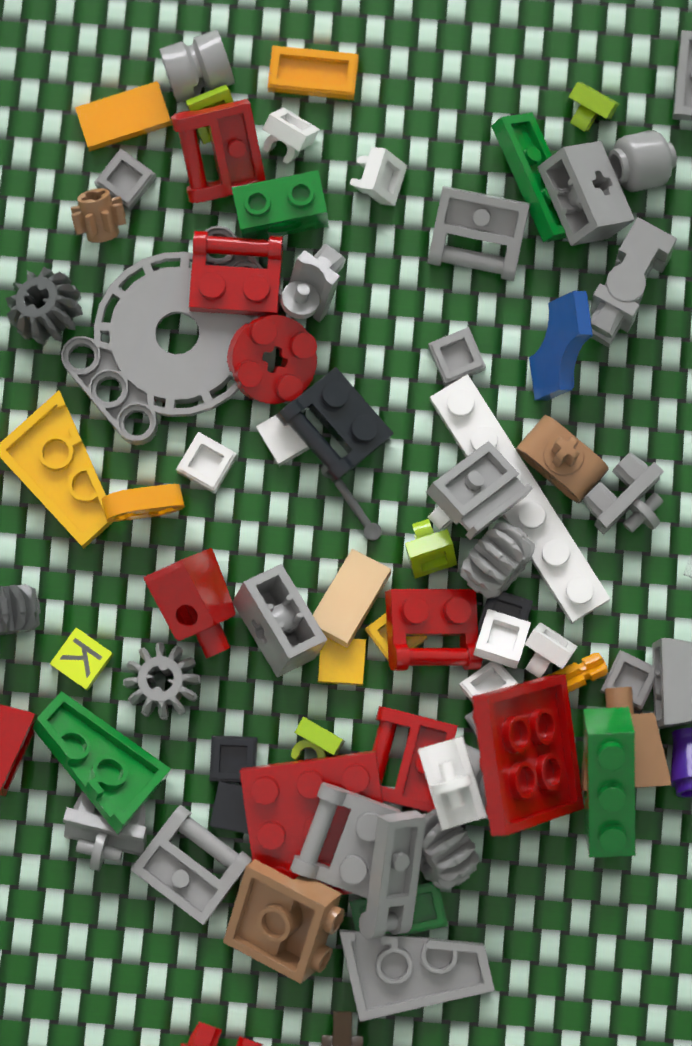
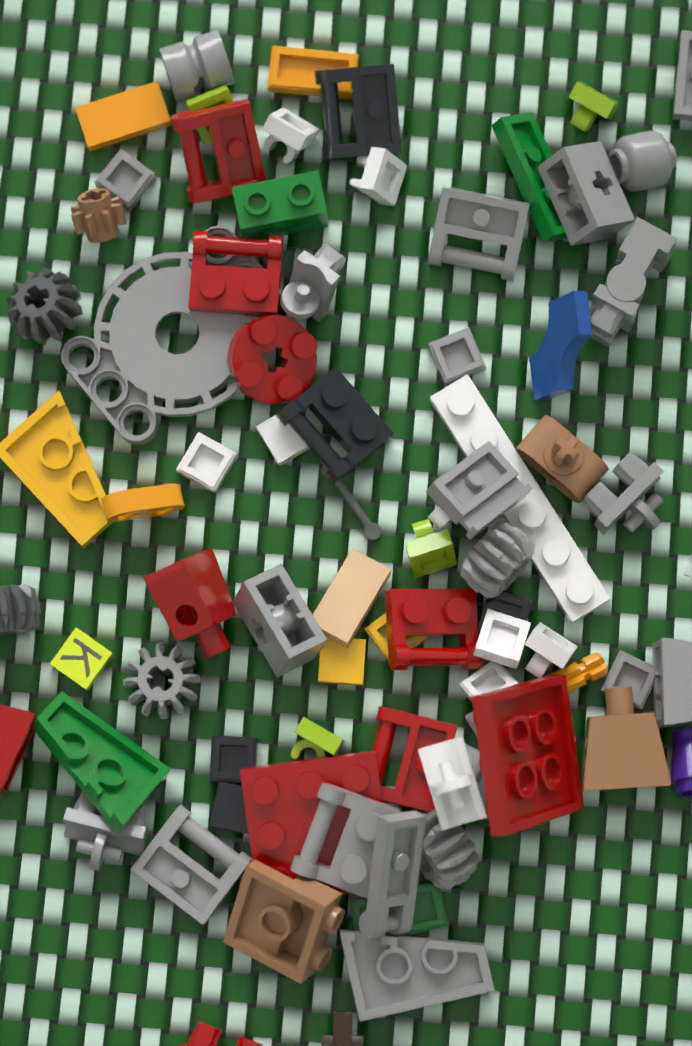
green arch [583,707,635,858] -> none
none -> black plate [314,64,402,159]

